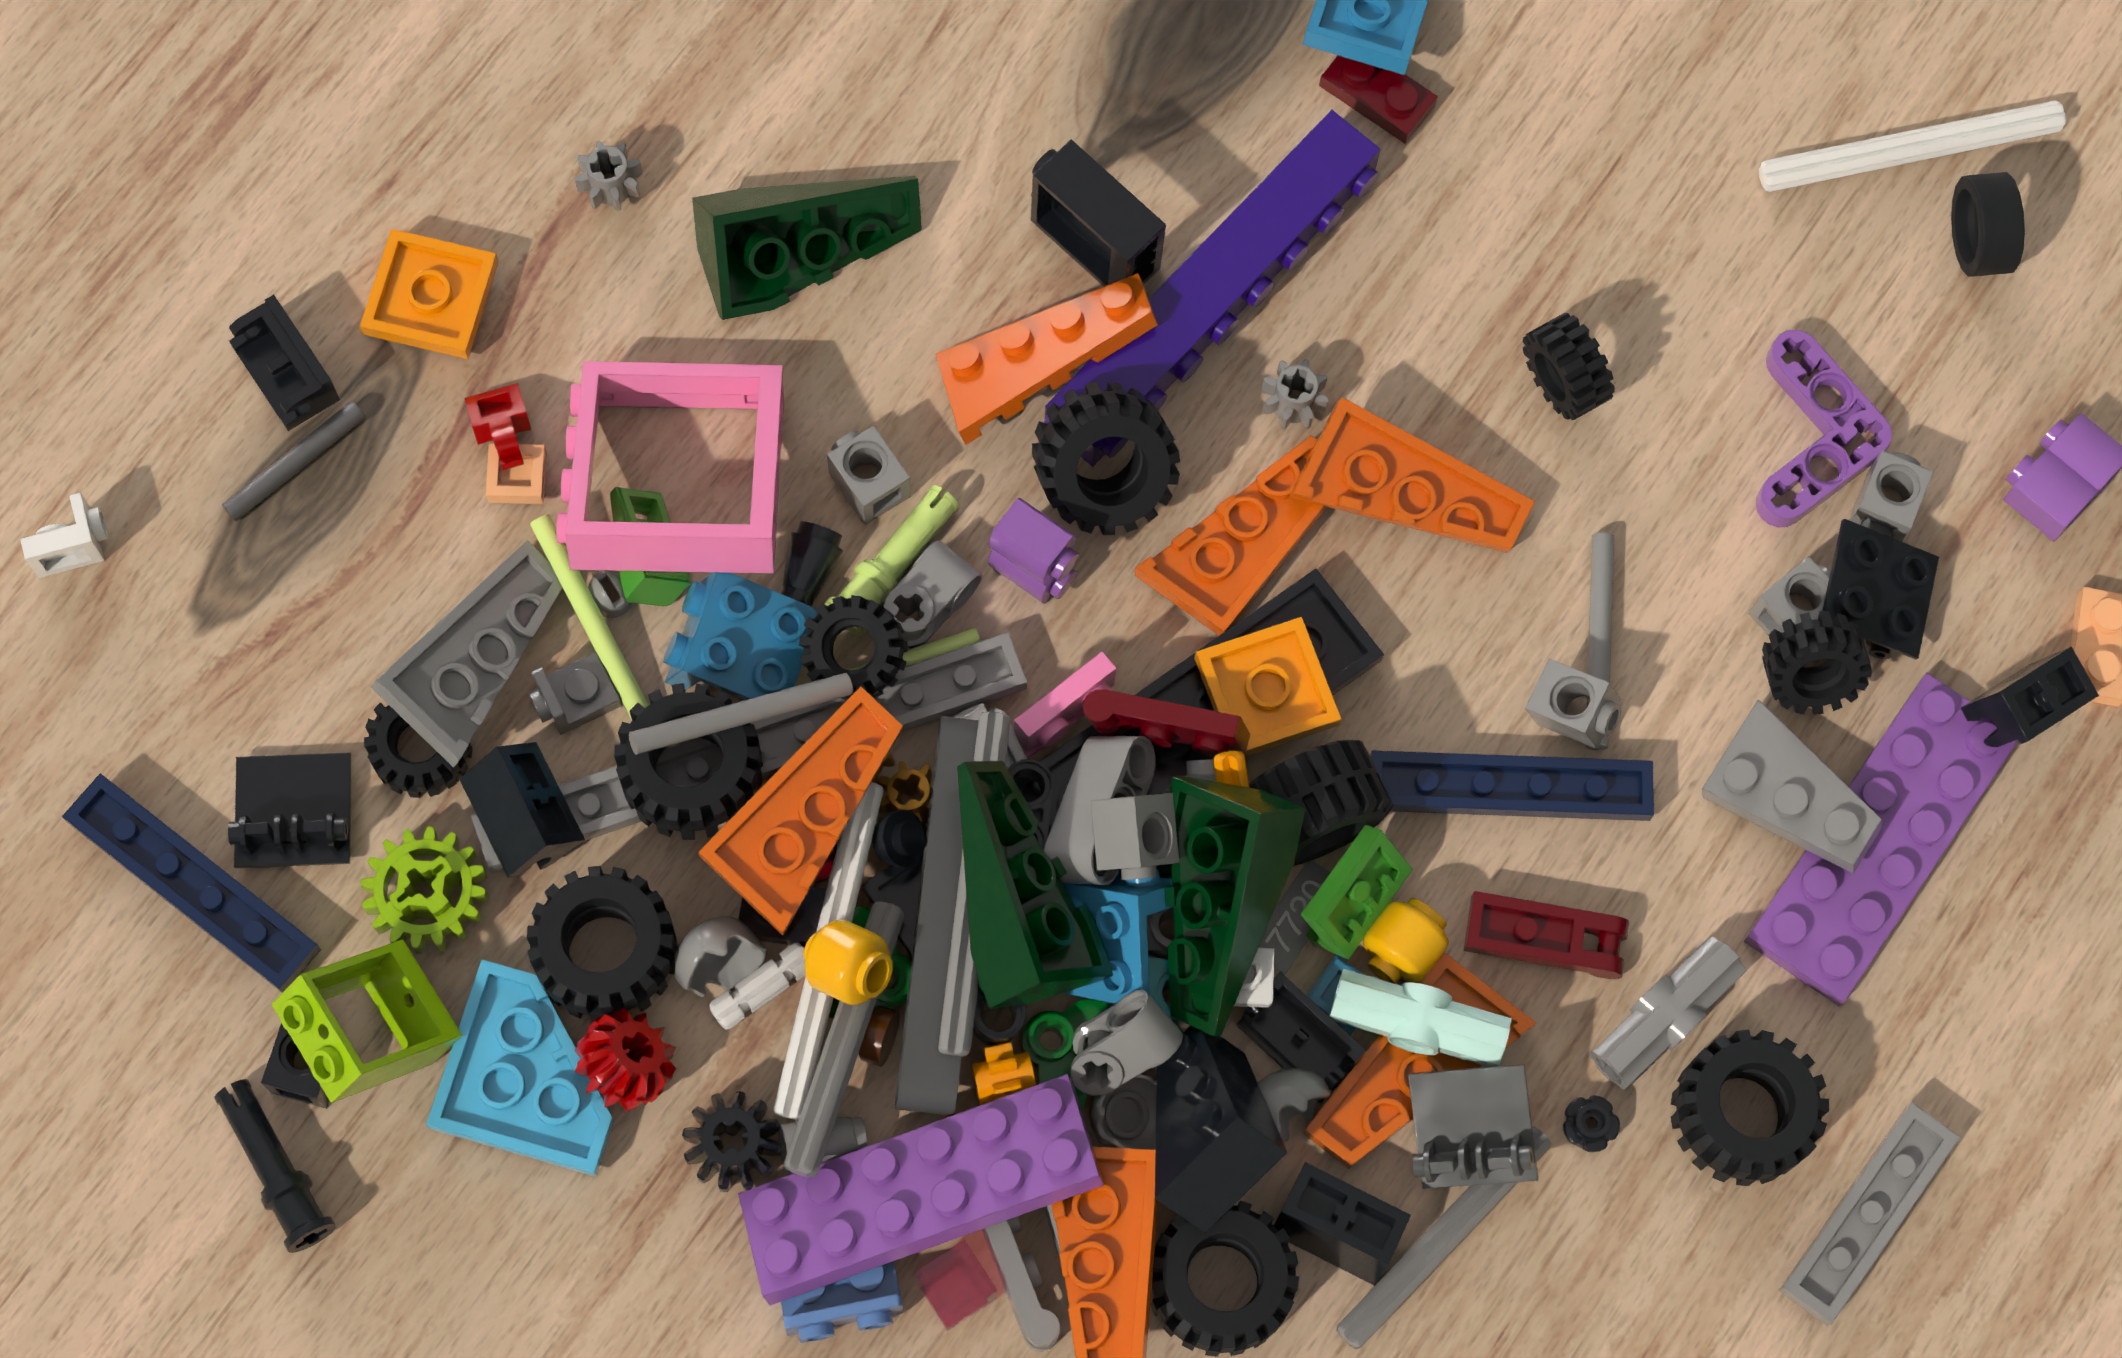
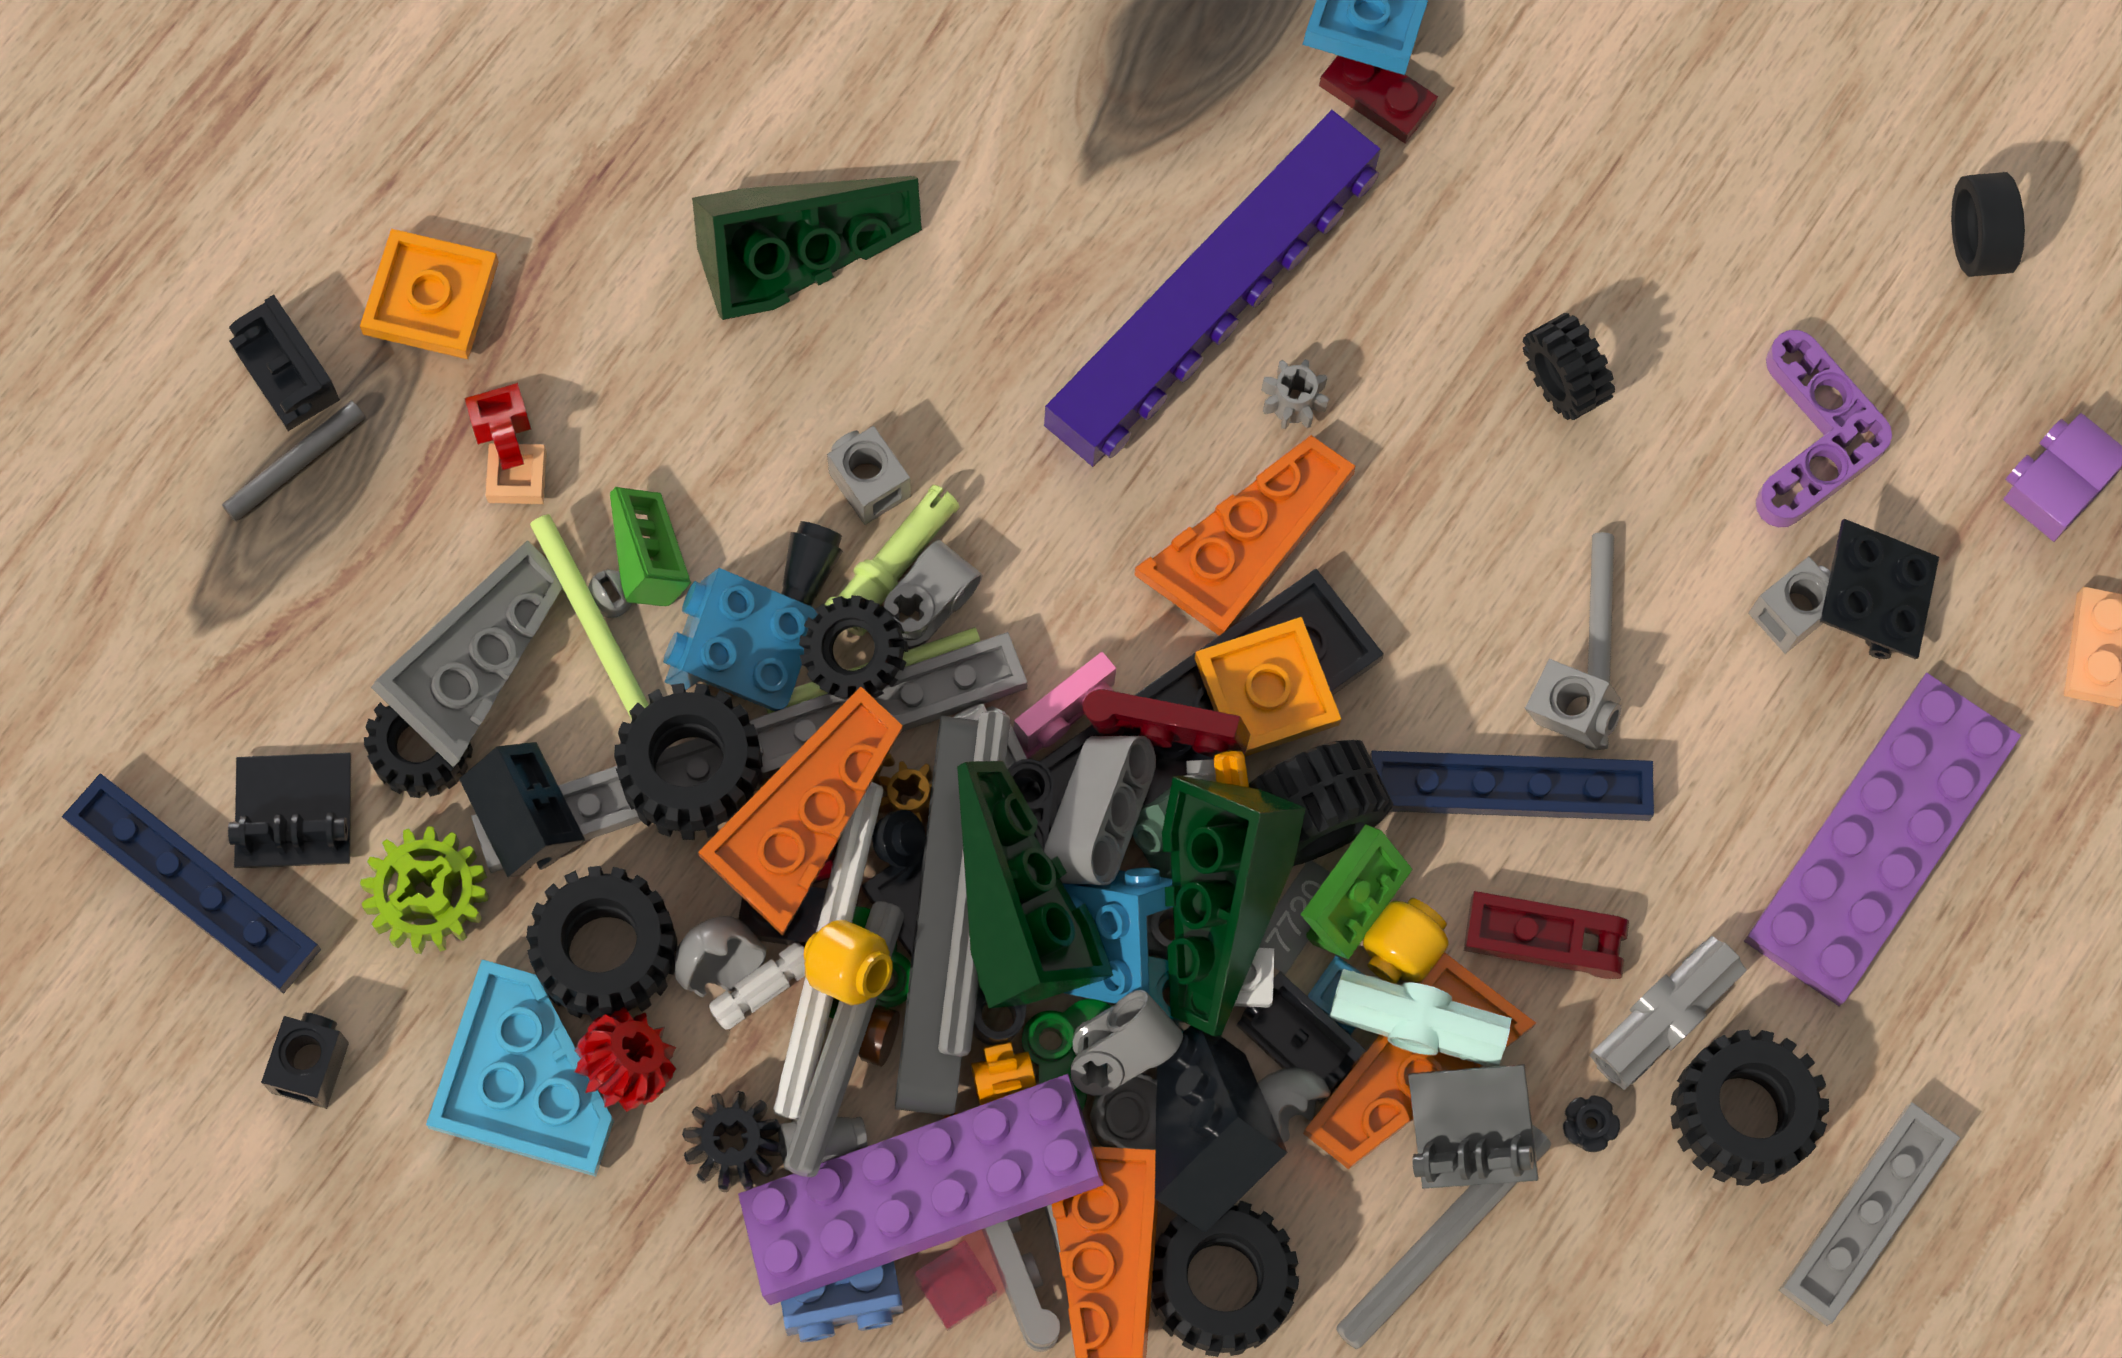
white bracket [20,492,109,578] -> none
black pin [214,1079,336,1253] -> none
lime window [271,939,463,1103] -> none
flat silver bracket [528,652,622,735] -> none
bright pink window [556,361,784,573] -> none
light grey gear [575,141,643,211] -> none
light grey bar [629,673,853,755] -> none
orange wing [936,273,1158,445] -> none
medium lavender brick [988,498,1079,604] -> none
black window [1031,139,1166,287] -> none
black tyre [1032,382,1180,535] -> none
light grey brick [1090,793,1179,880] -> none
black hinge [1274,1162,1411,1286] -> none
orange wing [1289,397,1535,553] -> none
light grey wing [1702,699,1882,874] -> none
white axle [1758,101,2066,192] -> none
black tyre [1762,611,1872,715] -> none
light grey brick [1849,450,1933,541] -> none
black hinge [1961,647,2099,747] -> none

